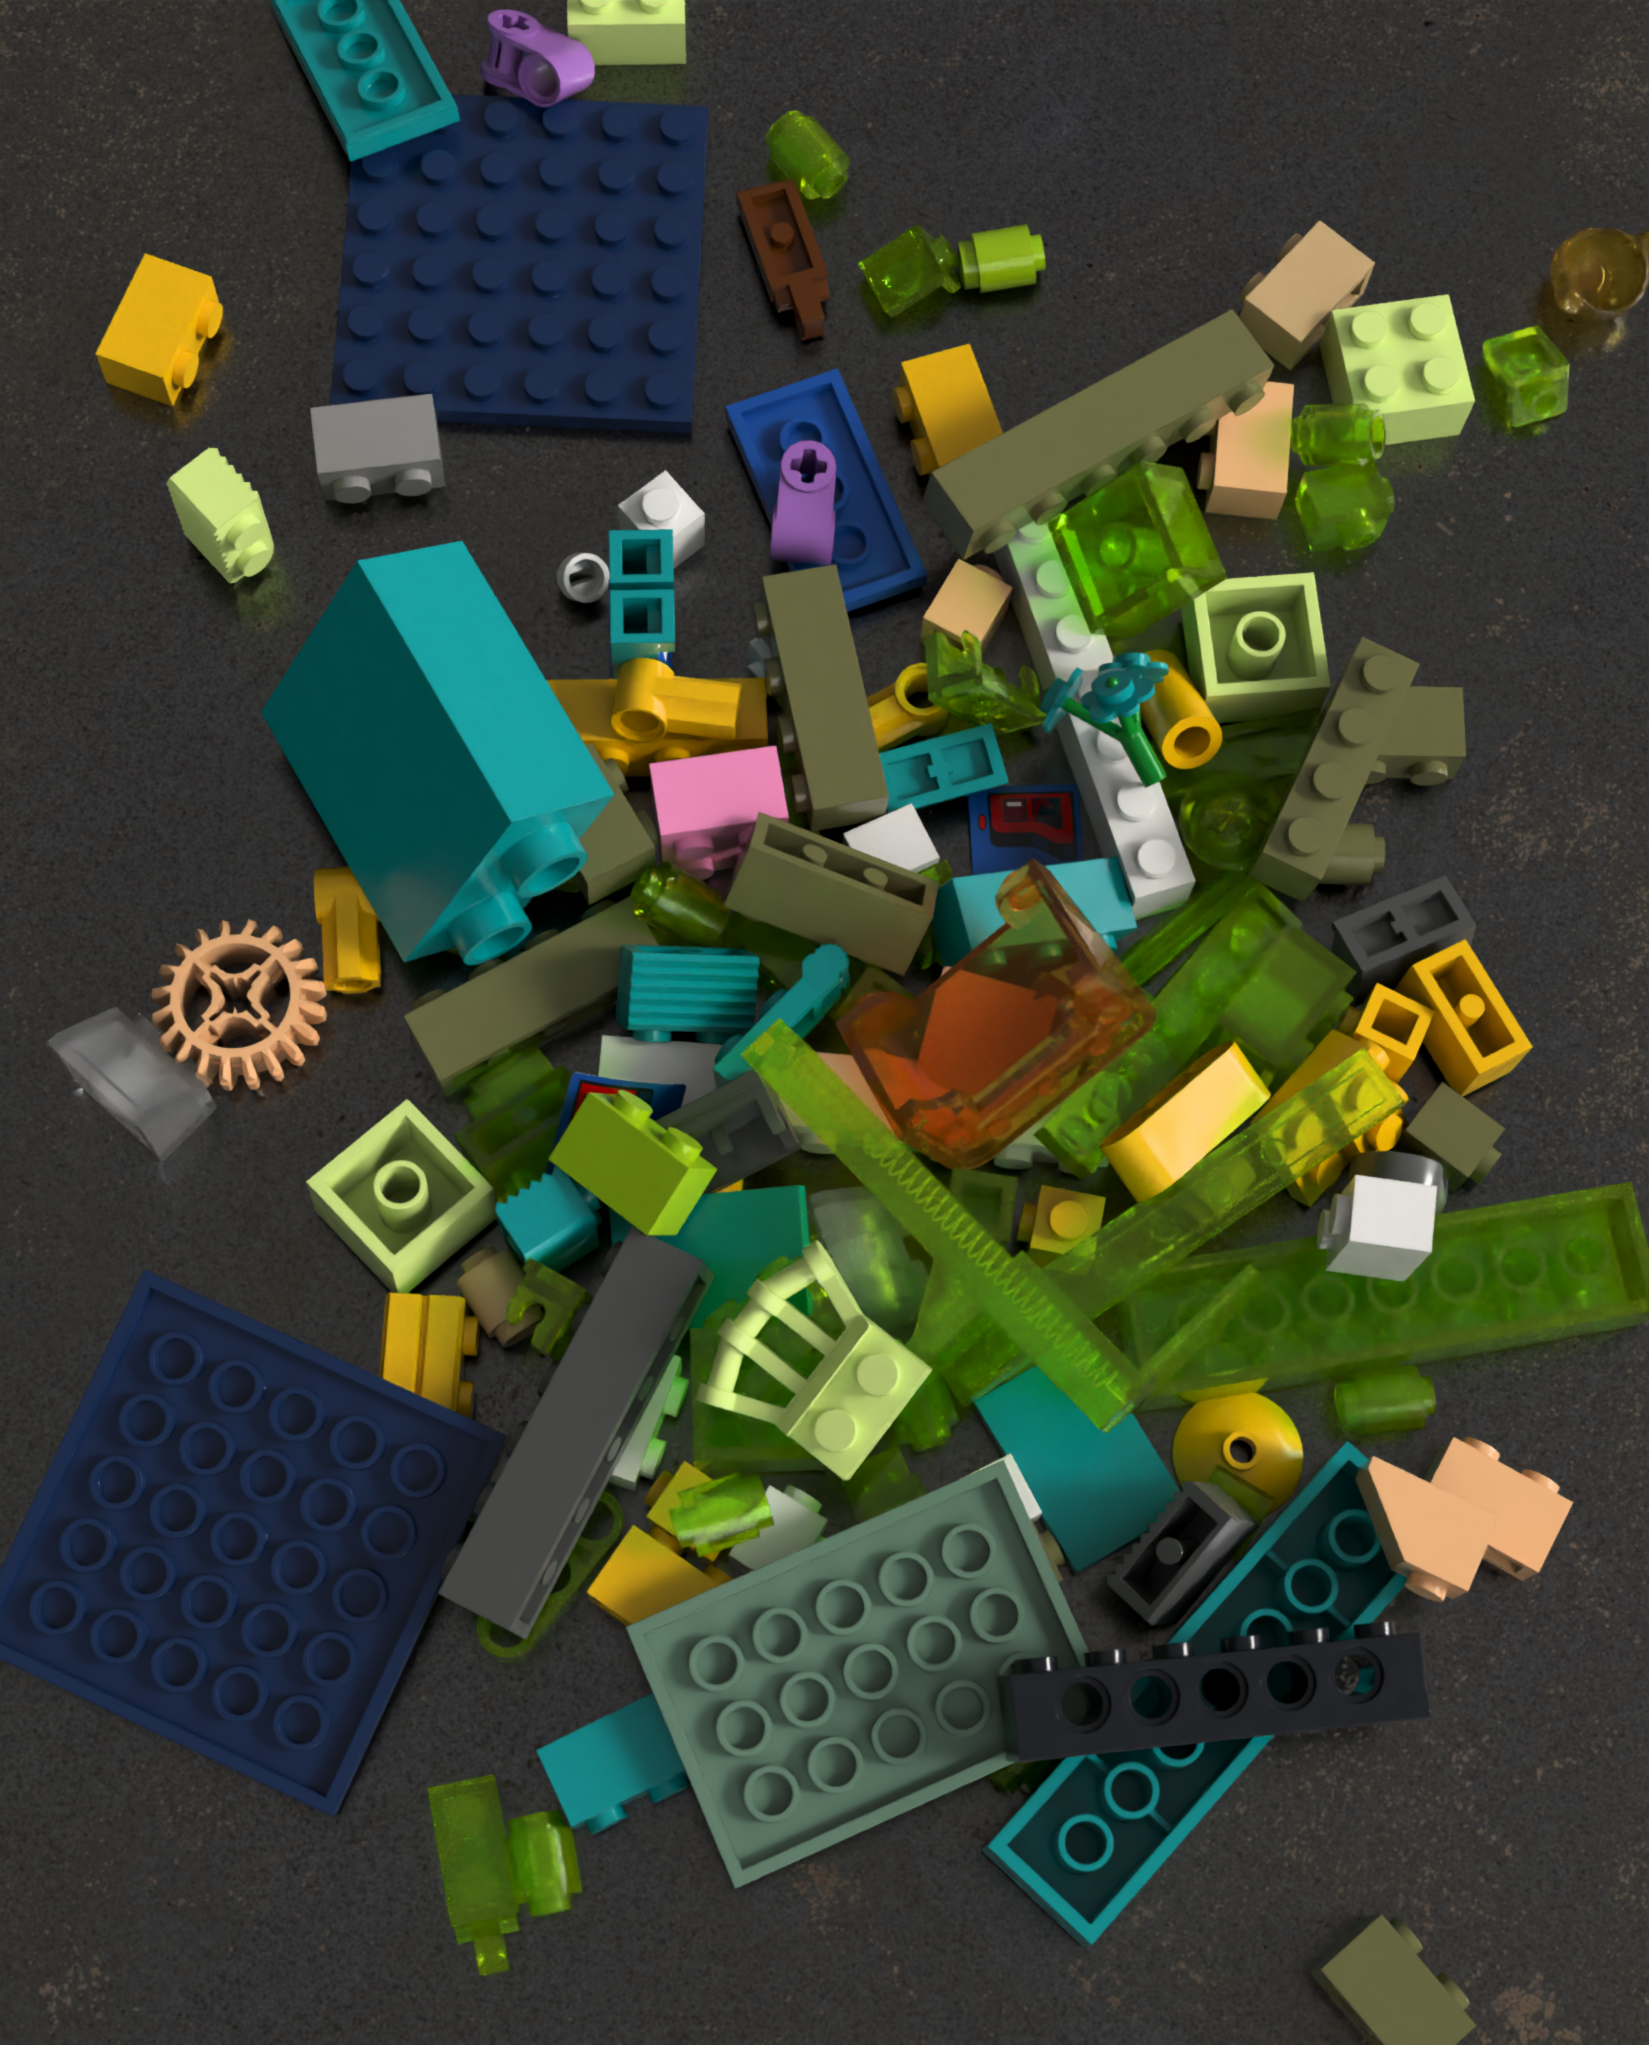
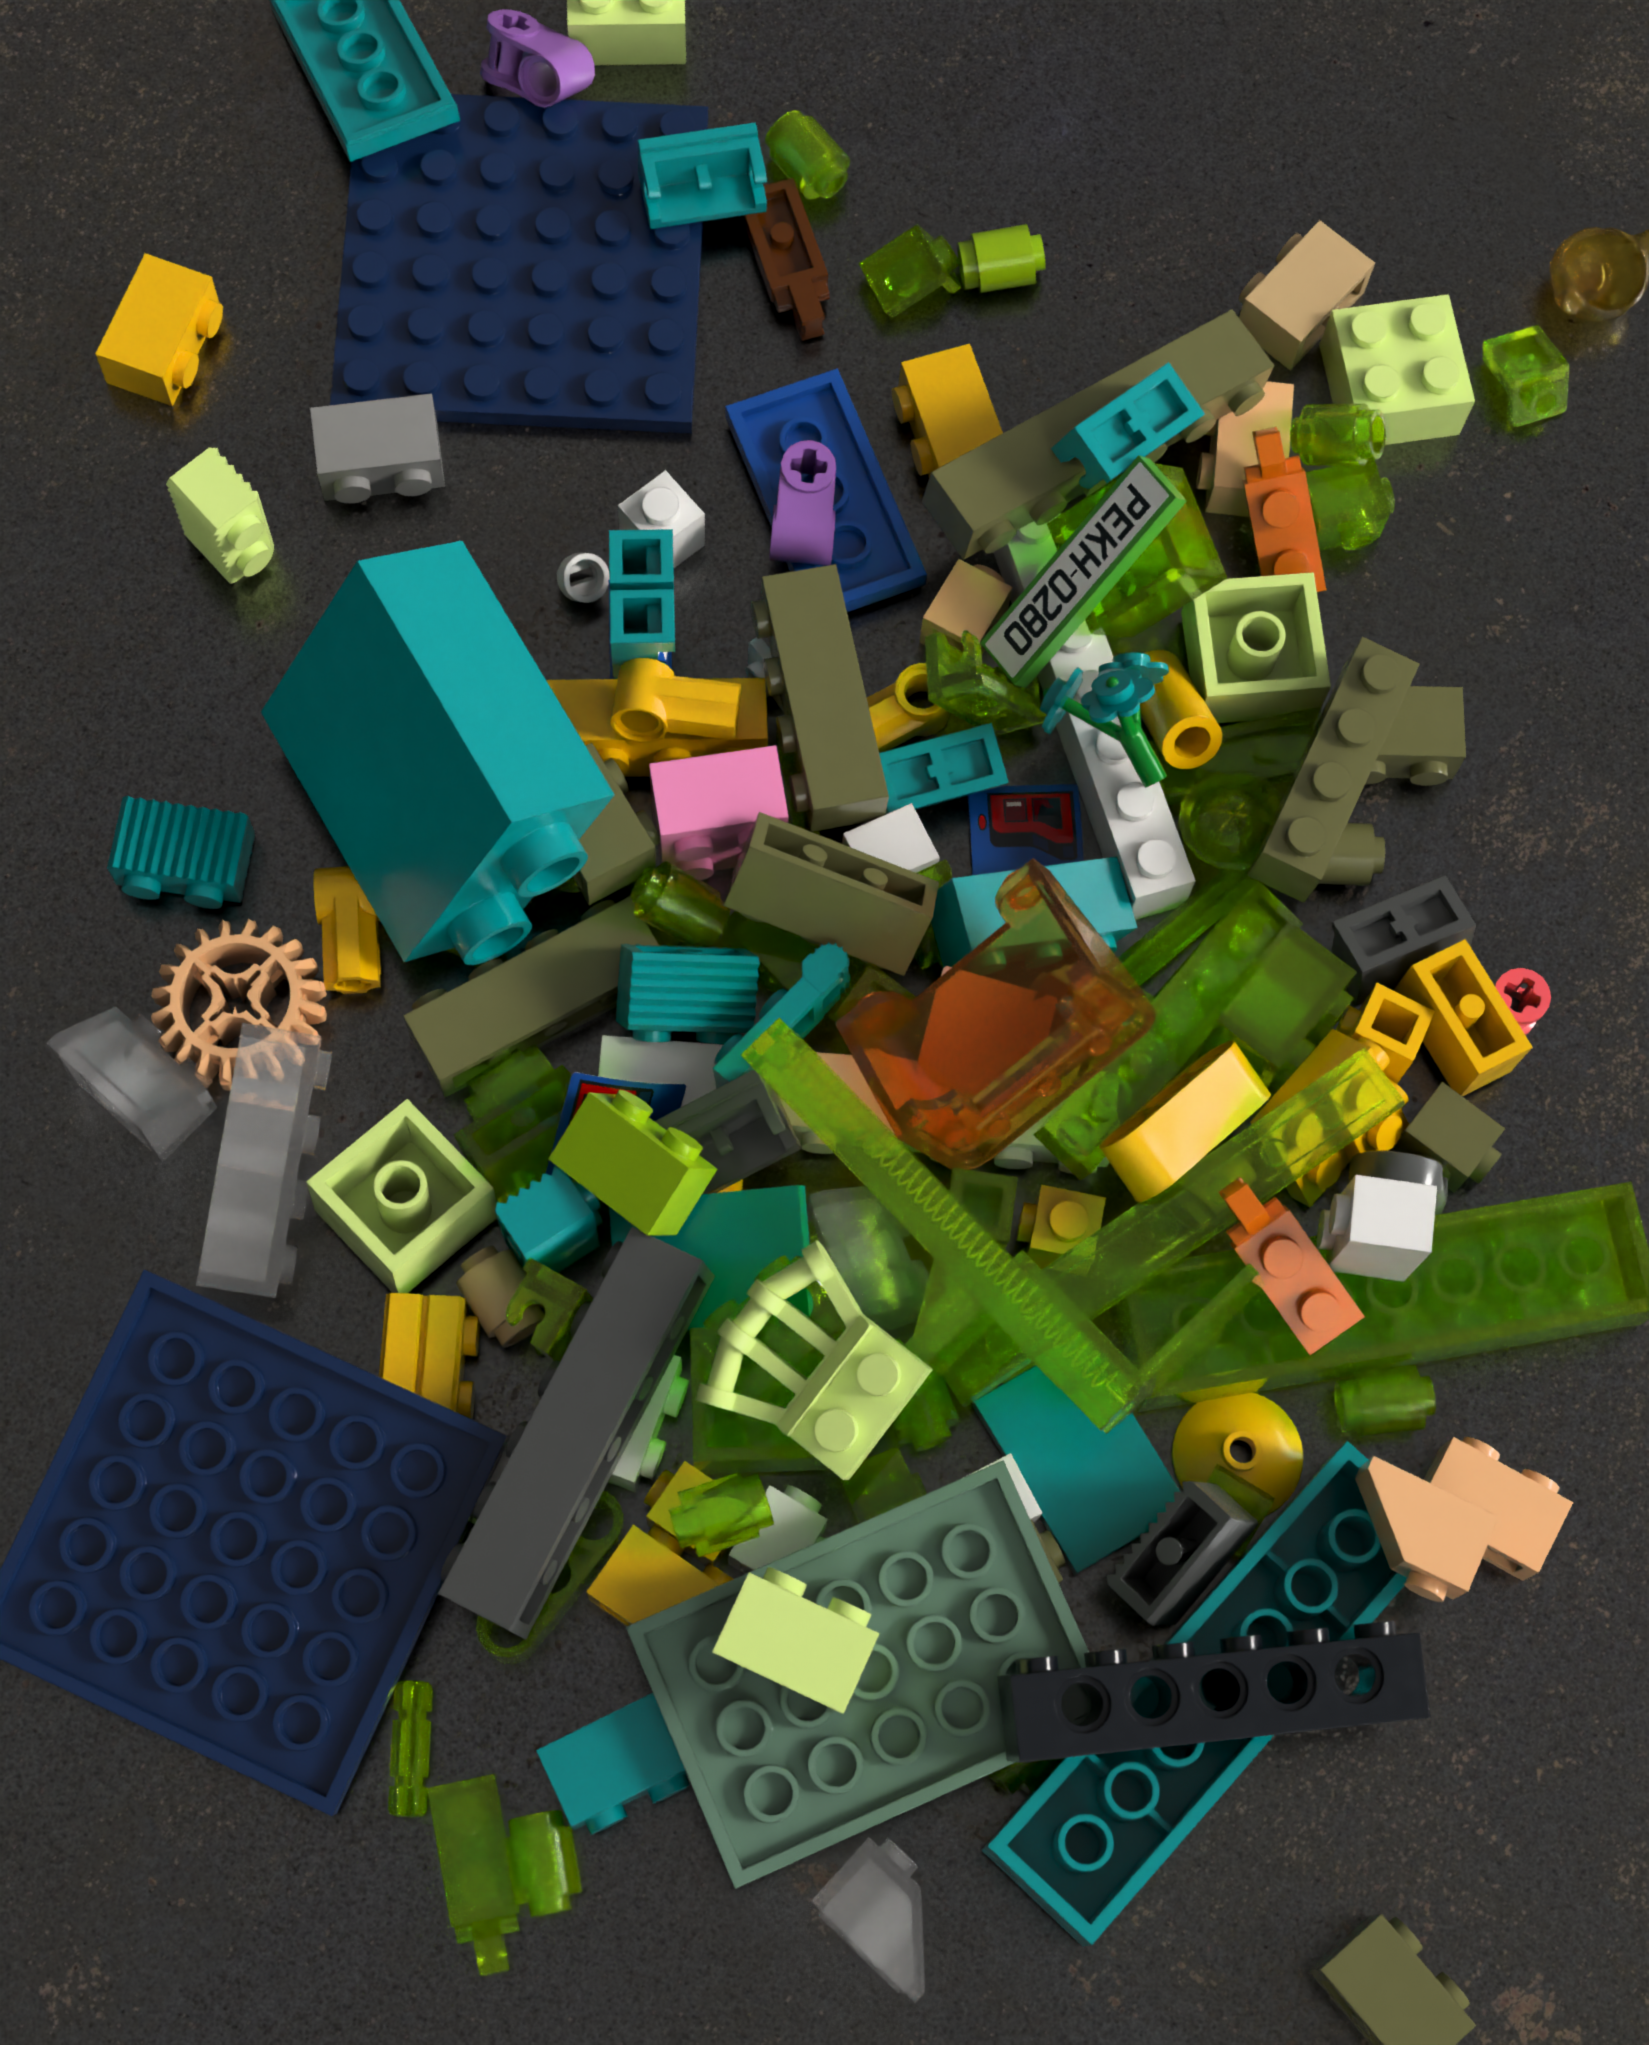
none -> teal brick [107,796,255,909]
none -> clear brick [196,1023,332,1298]
none -> clear neon green axle [388,1680,433,1818]
none -> teal hinge [638,122,767,229]
none -> yellowish green brick [712,1567,880,1714]
none -> clear slope [807,1837,925,2003]
none -> tile [980,455,1187,688]
none -> teal hinge [1051,362,1205,489]
none -> orange hinge [1218,1177,1365,1355]
none -> orange hinge [1242,426,1326,592]
none -> coral bush [1494,968,1551,1035]

